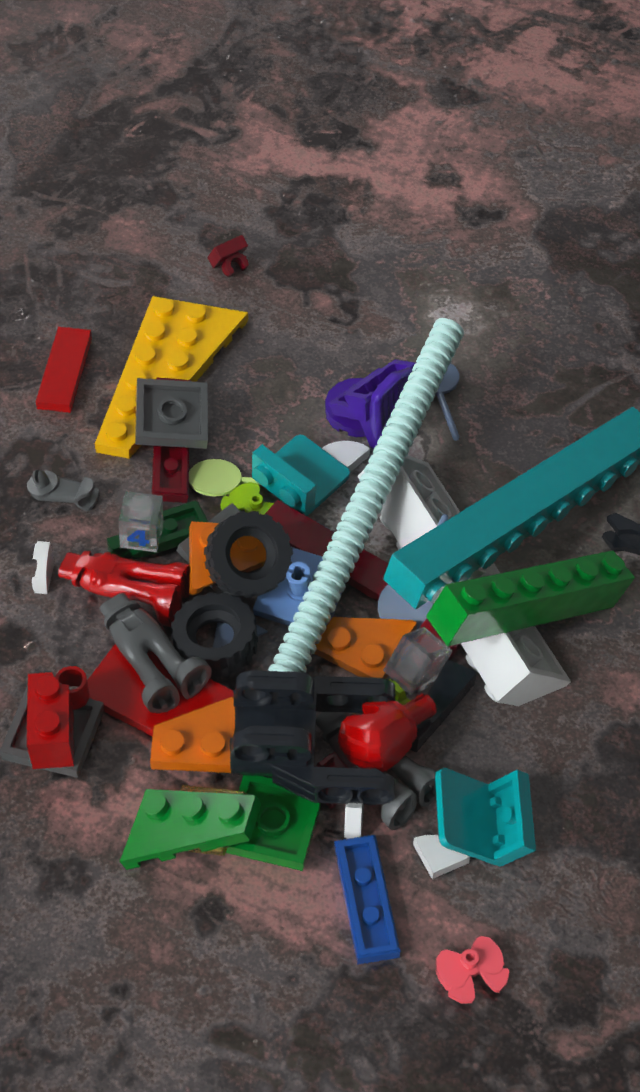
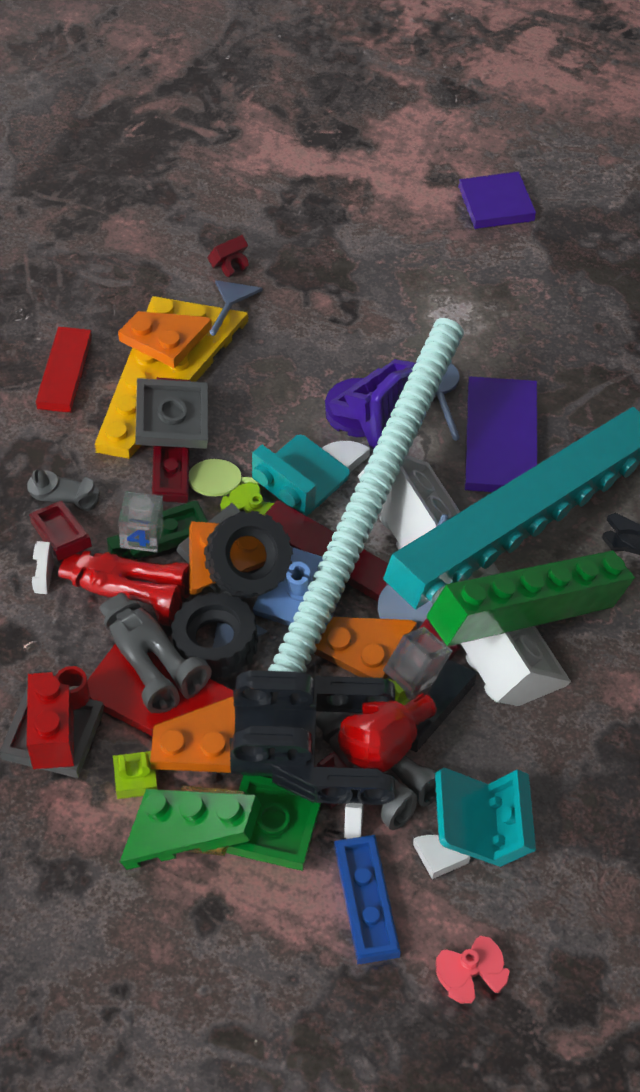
none -> dark red tile [29,501,92,561]
none -> lime tile [113,751,158,799]
none -> orange wing [118,311,212,368]
none -> sand blue piece [210,280,262,336]
none -> dark purple tile [459,171,536,229]
none -> dark purple tile [465,376,537,492]

